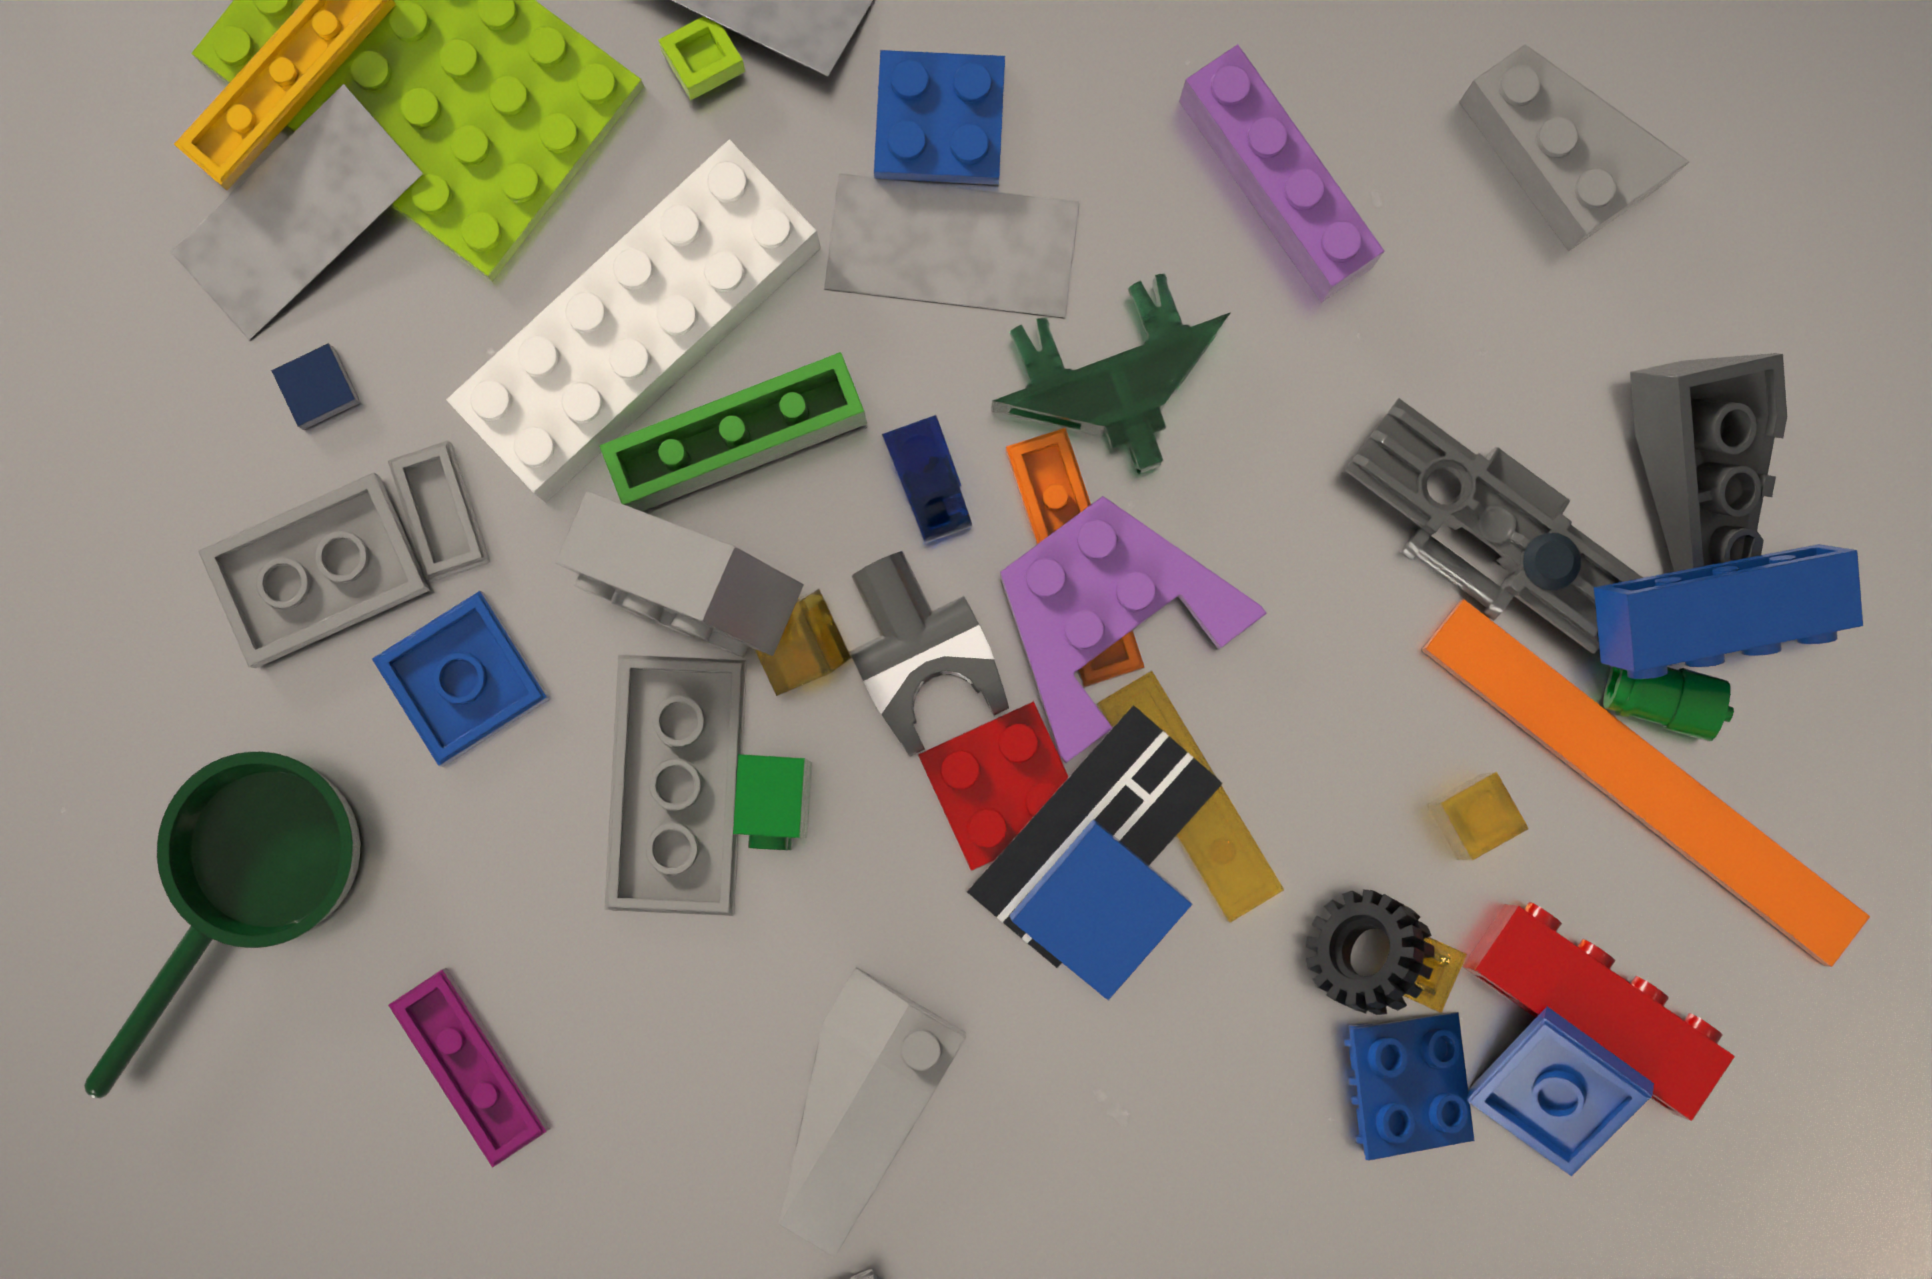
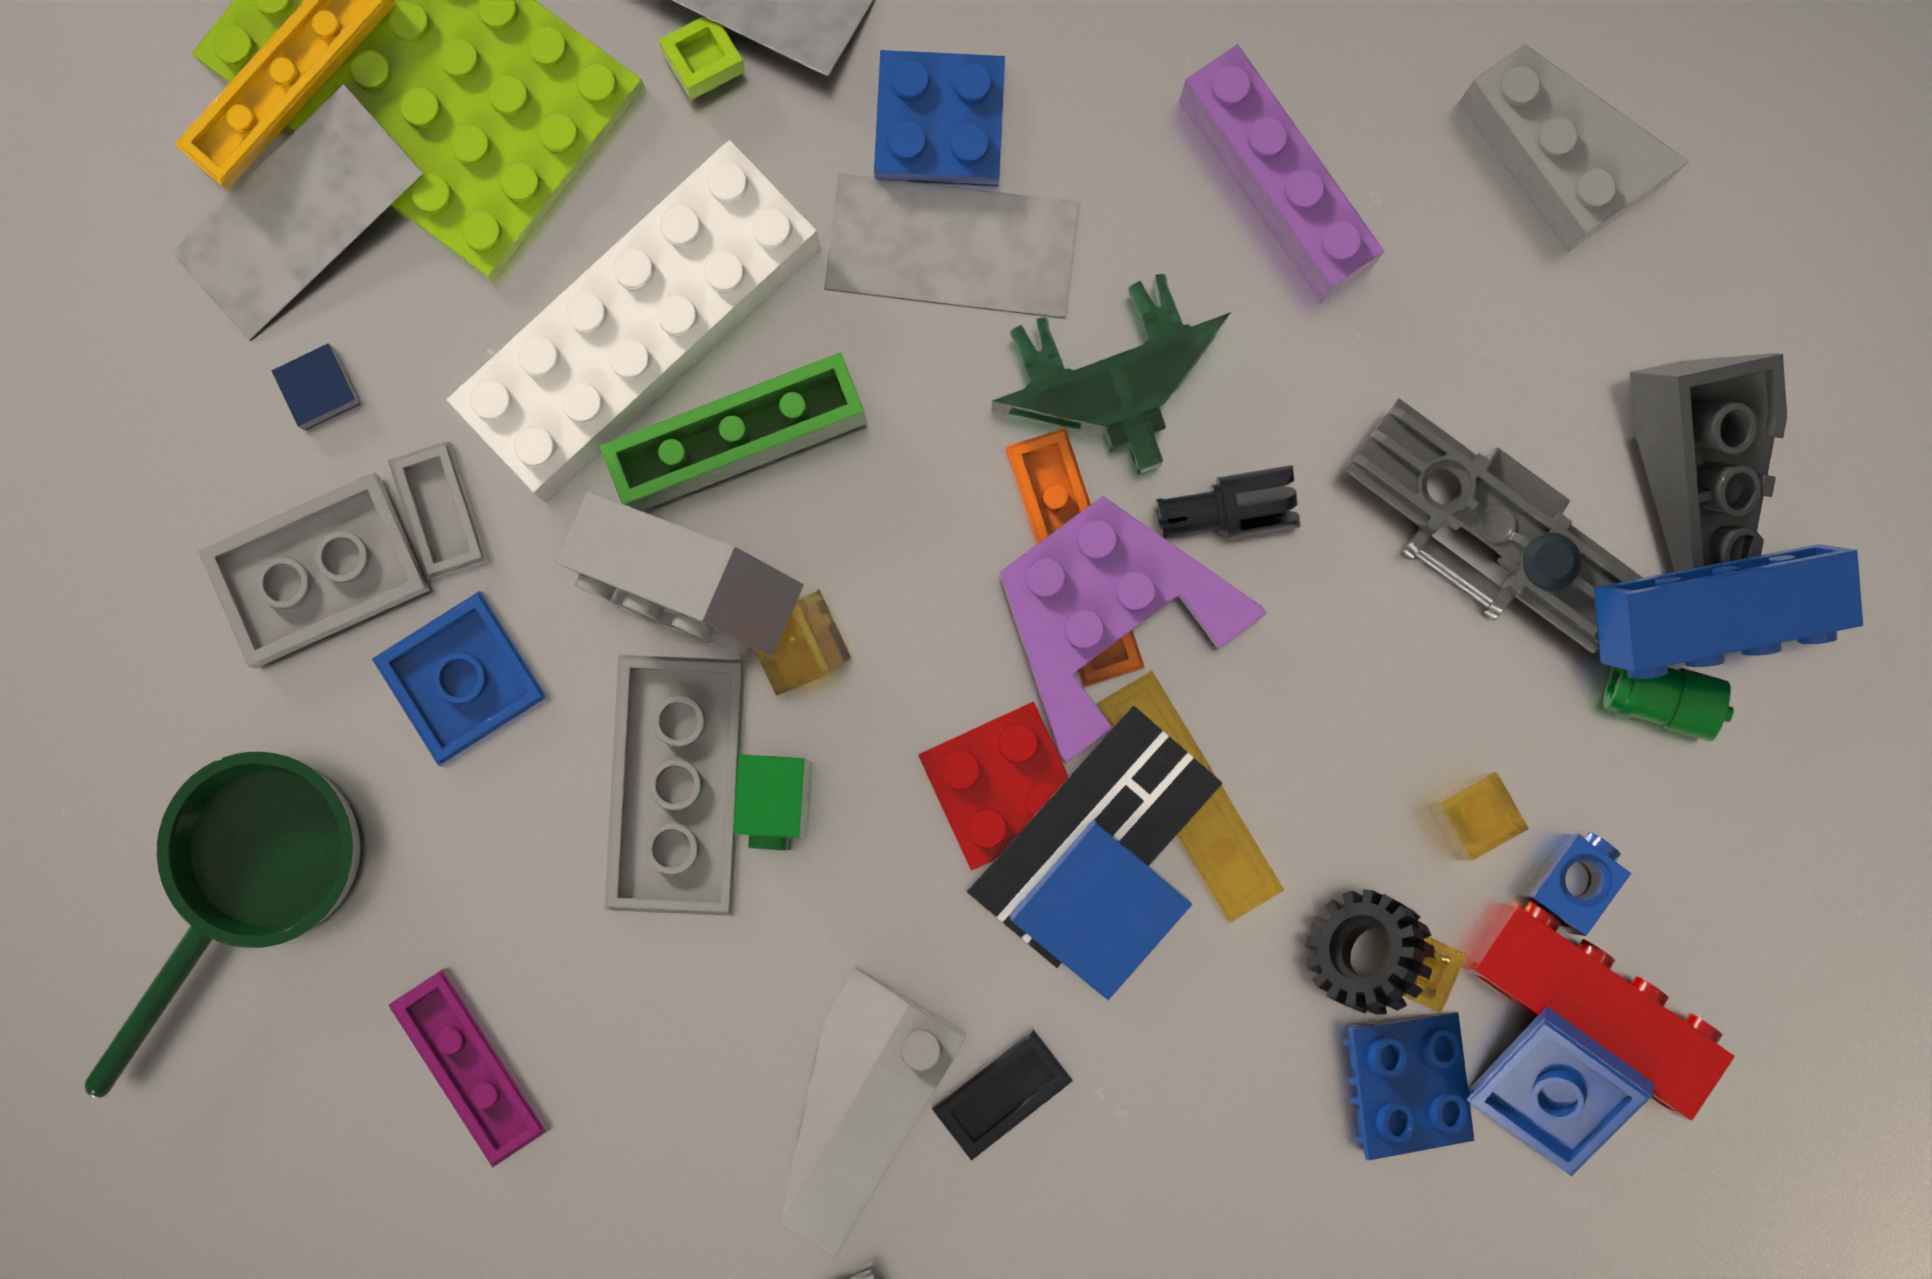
dark grey connector [849,551,1009,756] -> none
clear blue leg [881,415,972,544] -> none
orange tile [1422,599,1870,967] -> none
none -> black tile [932,1028,1073,1161]
none -> black arm [1156,465,1301,539]
none -> blue brick [1519,832,1632,936]

